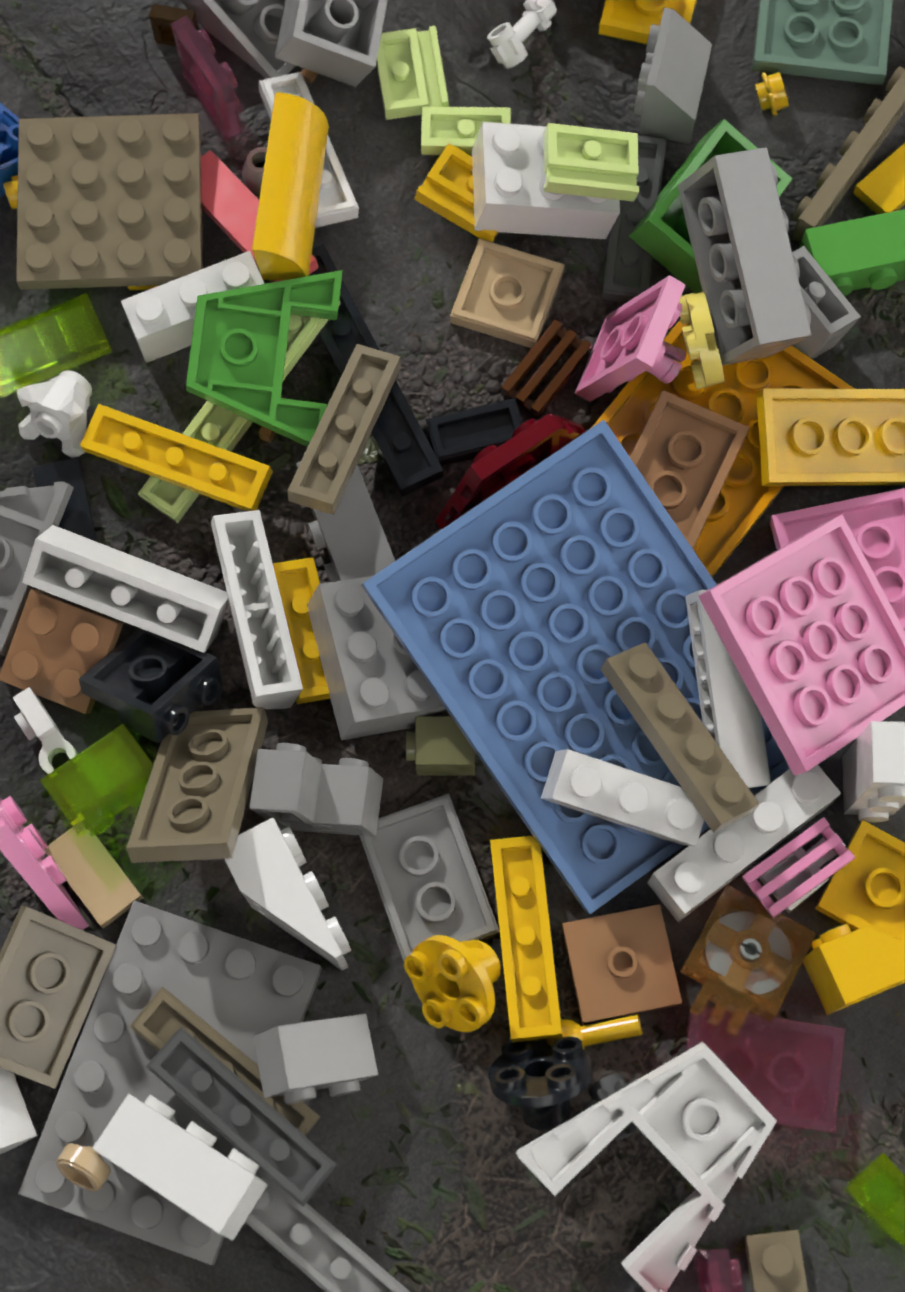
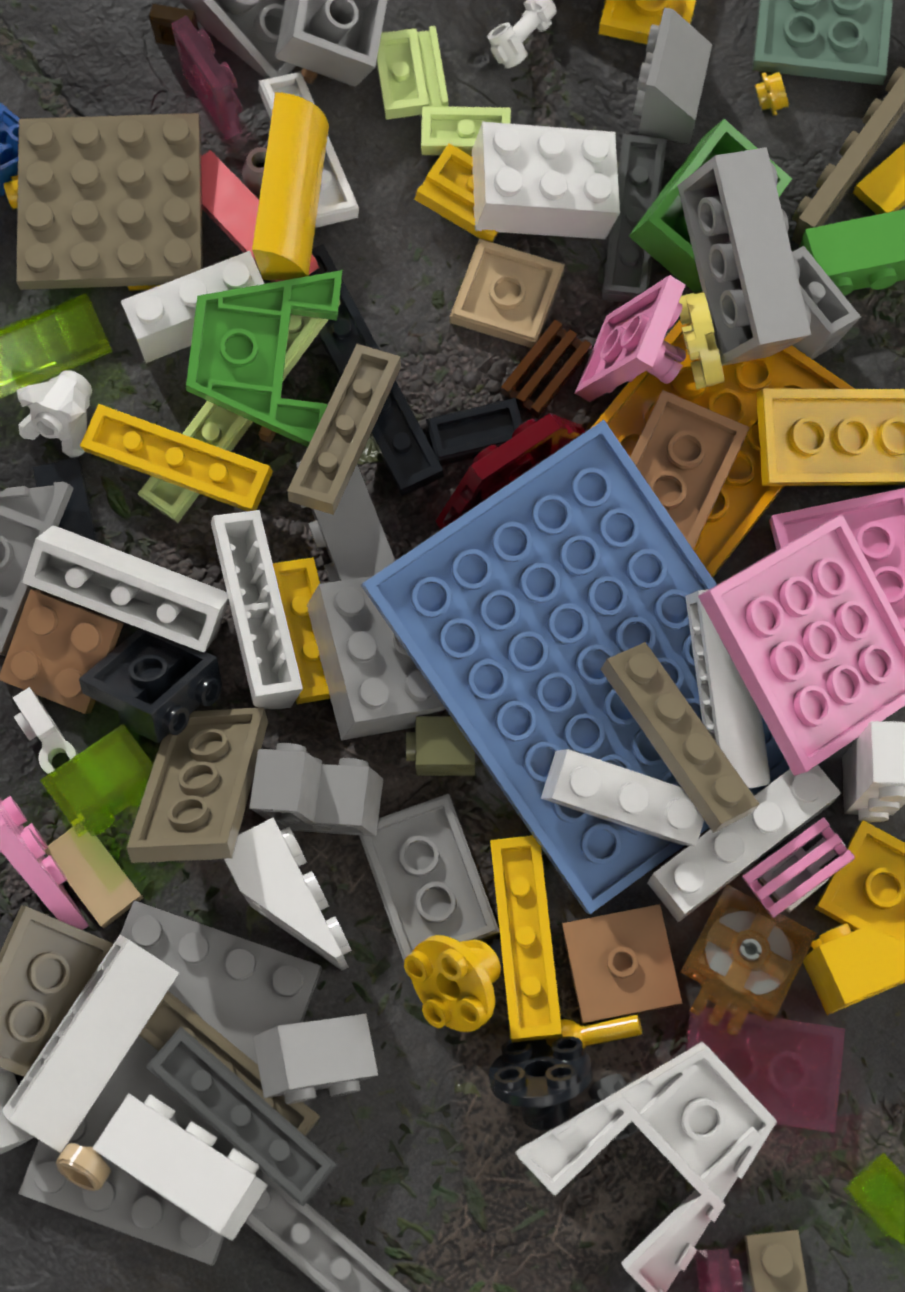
yellowish green plate [544,123,639,202] -> none
none -> white brick [2,935,179,1153]

